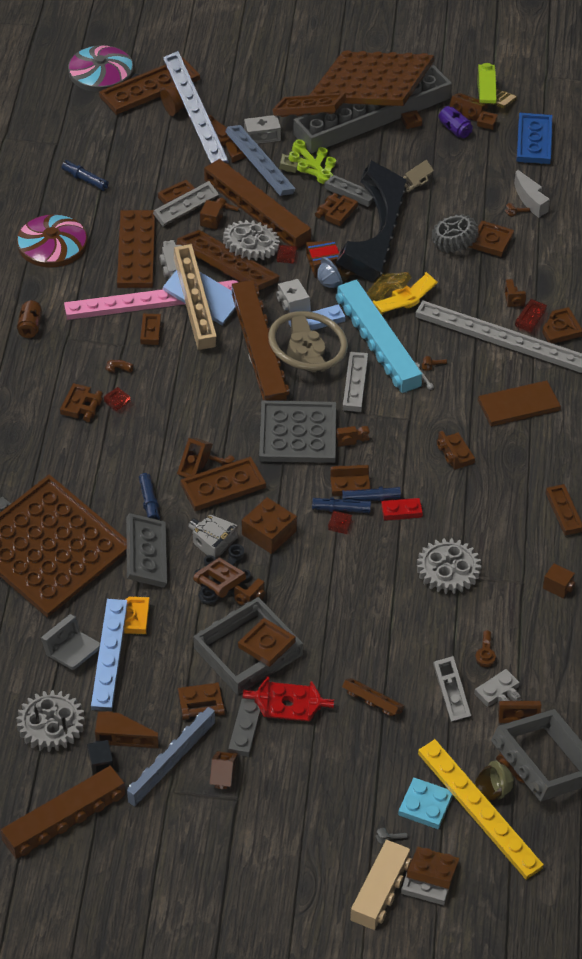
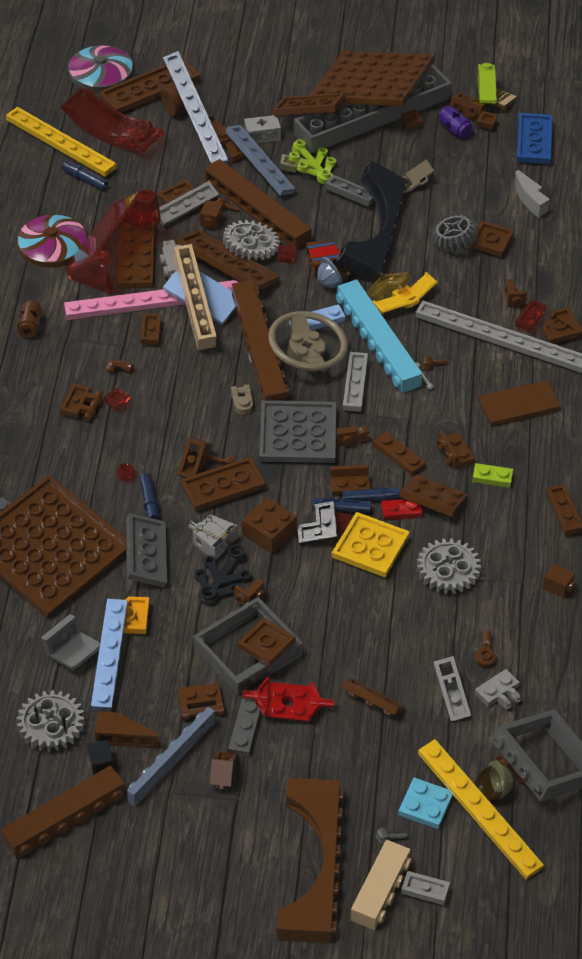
reddish brown plate [193,557,246,598] -> none
light grey brick [276,279,311,313] -> none
reddish brown plate [315,193,358,226] -> none
reddish brown plate [406,846,459,889] -> none
reddish brown plate [498,701,541,723] -> none
reddish brown hand [505,203,530,217] -> none
none -> yellow plate [6,107,116,177]
none -> clear red windscreen [61,88,164,155]
none -> clear red windscreen [66,189,161,294]
none -> clear red plate [116,463,136,481]
none -> dark tan plate [230,384,253,415]
none -> reddish brown arch [277,778,343,943]
none -> plate [297,501,338,546]
none -> yellow plate [332,512,410,578]
none -> reddish brown plate [372,431,426,477]
none -> reddish brown plate [399,474,468,517]
none -> lime plate [472,463,513,488]

